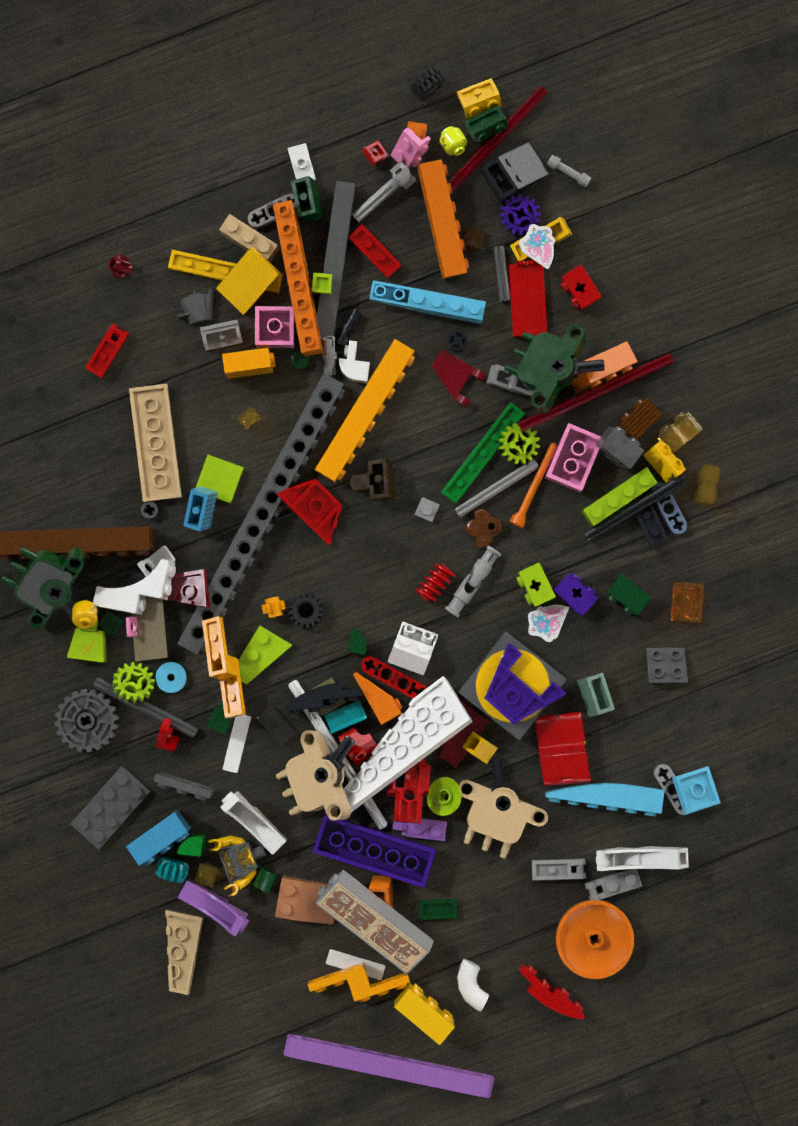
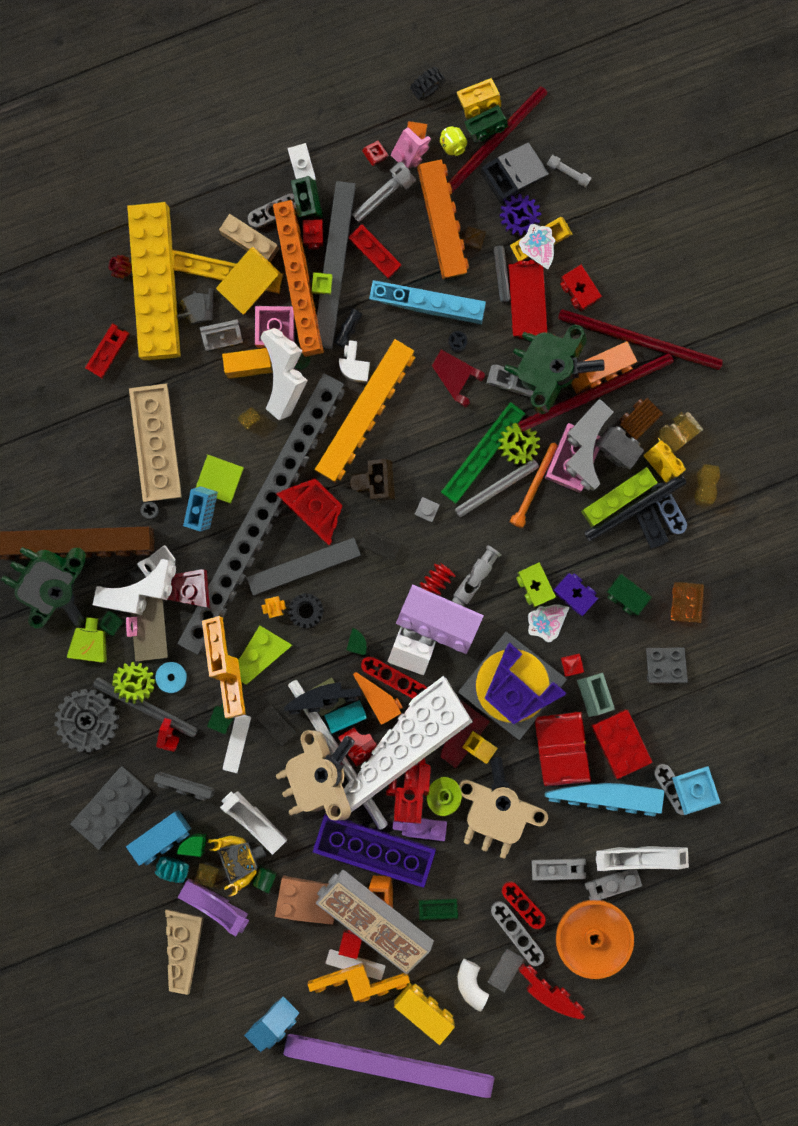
yellow head [72,600,97,629] -> none
light grey pin [322,336,337,376] -> none
reddish brown plate [464,509,502,548] -> none
none -> yellow brick [127,202,181,361]
none -> dark azure brick [244,996,299,1052]
none -> dark grey tile [246,538,361,596]
none -> white arch [261,328,308,420]
none -> red brick [303,220,323,250]
none -> red brick [338,929,362,959]
none -> lavender slope [396,584,484,654]
none -> clear tile [488,948,524,993]
none -> light grey beam [491,901,544,966]
none -> red beam [502,881,546,929]
none -> dark red axle [558,309,723,370]
none -> red tile [561,654,584,677]
none -> light grey arch [565,399,613,491]
none -> red brick [591,709,653,779]

